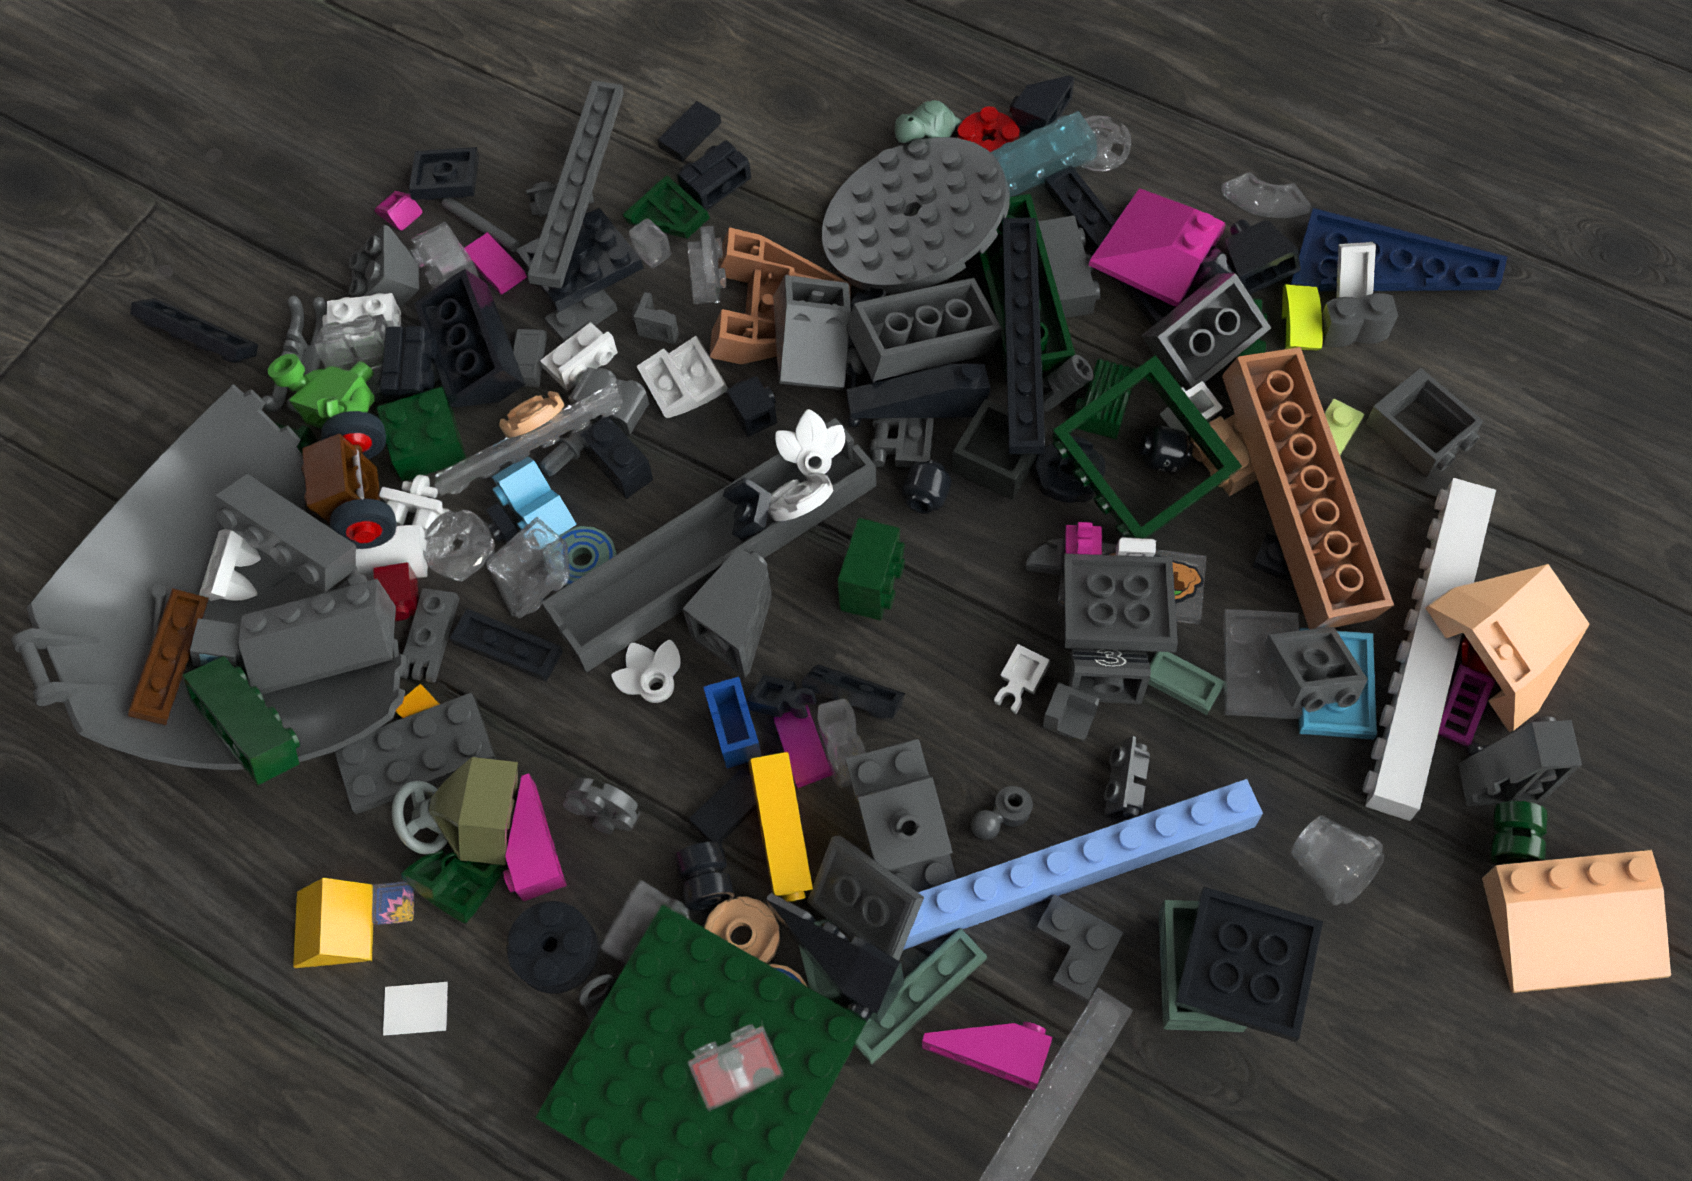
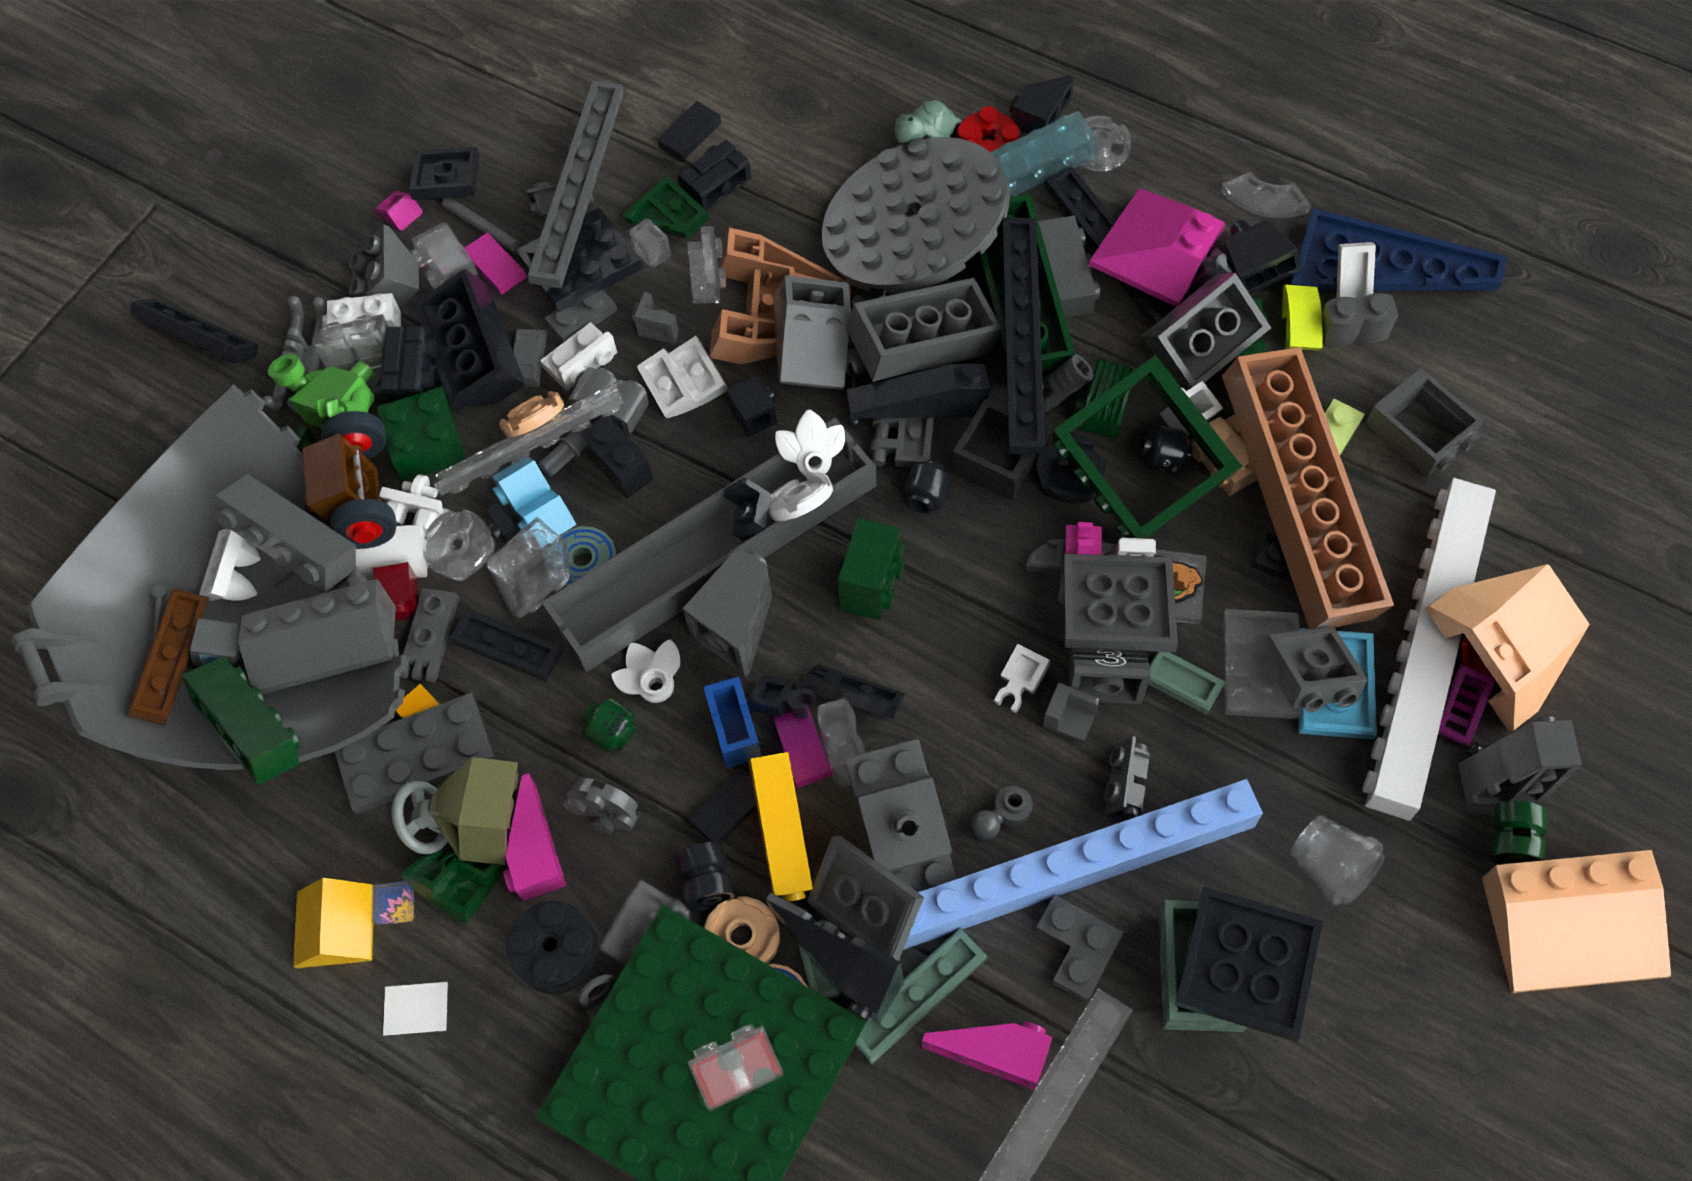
none -> dark green head [581,698,637,752]

